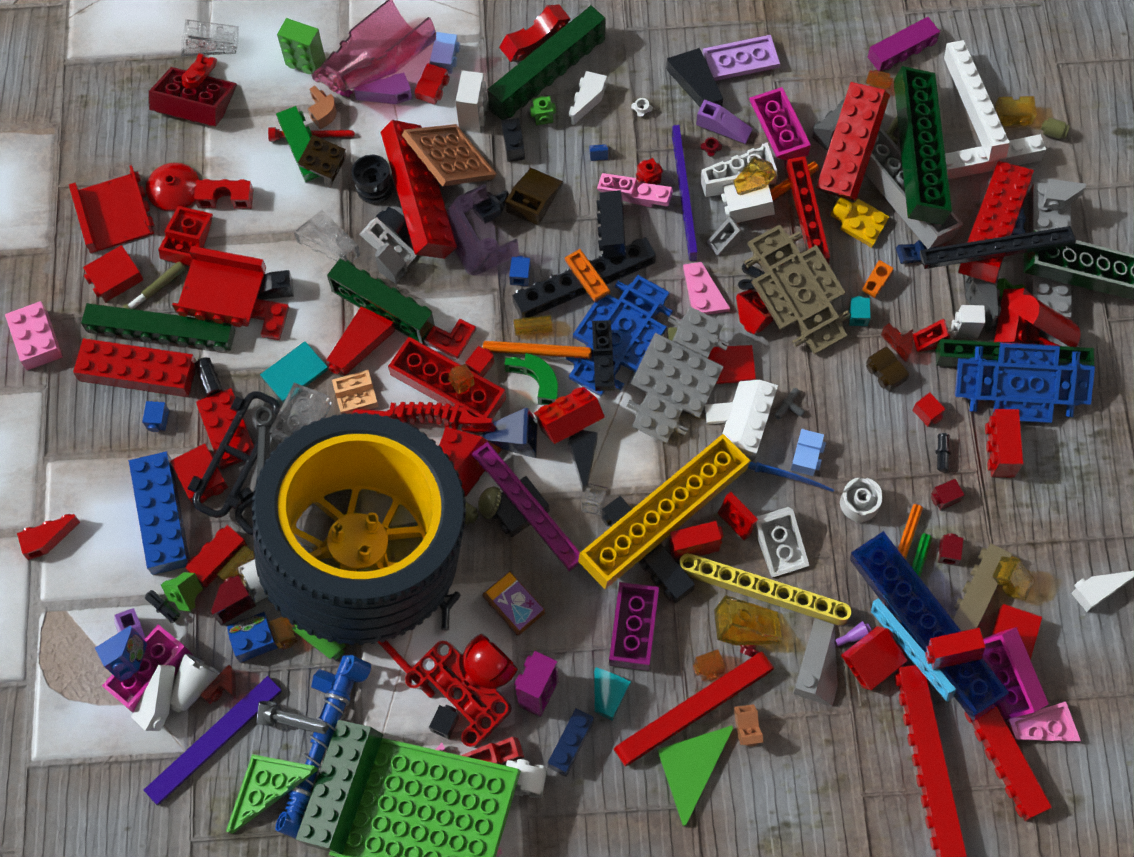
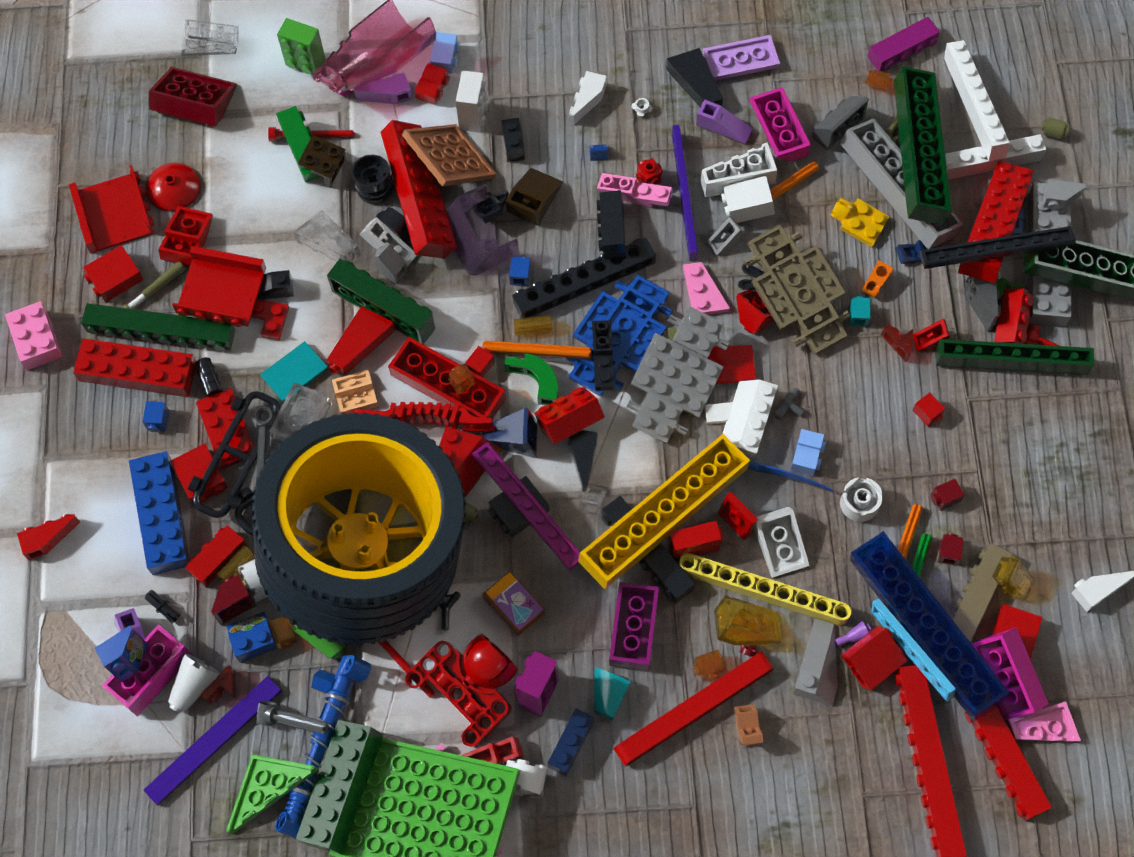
white slope [131,665,175,731] -> none
bright green brick [161,572,203,611] -> none
red plate [182,53,217,89] -> none
red arch [194,179,254,209] -> none
nougat brick [308,86,337,130] -> none
red plate [425,318,476,359] -> none
black brick [429,705,459,740] -> none
olive hat [478,486,501,519] -> none
dark green brick [487,5,606,120] -> none
red brick [499,4,571,62] -> none
bright green brick [530,96,556,125] -> none
orange tile [565,249,611,302] -> none
bright green tile [657,726,733,827] -> none
dark red plate [700,137,722,157] -> none
clear yellow slope [733,156,776,195] -> none
red brick [786,156,830,265] -> none
red brick [816,82,890,201] -> none
dark brown brick [866,346,909,391] -> none
red brick [925,627,986,670] -> none
black axle [935,433,951,472] -> none
white brick [951,305,985,339] -> none
blue piece [955,342,1095,423] -> none
red brick [985,409,1023,478] -> none
clear yellow brick [994,96,1037,126] -> none
red brick [1008,295,1081,347] -> none

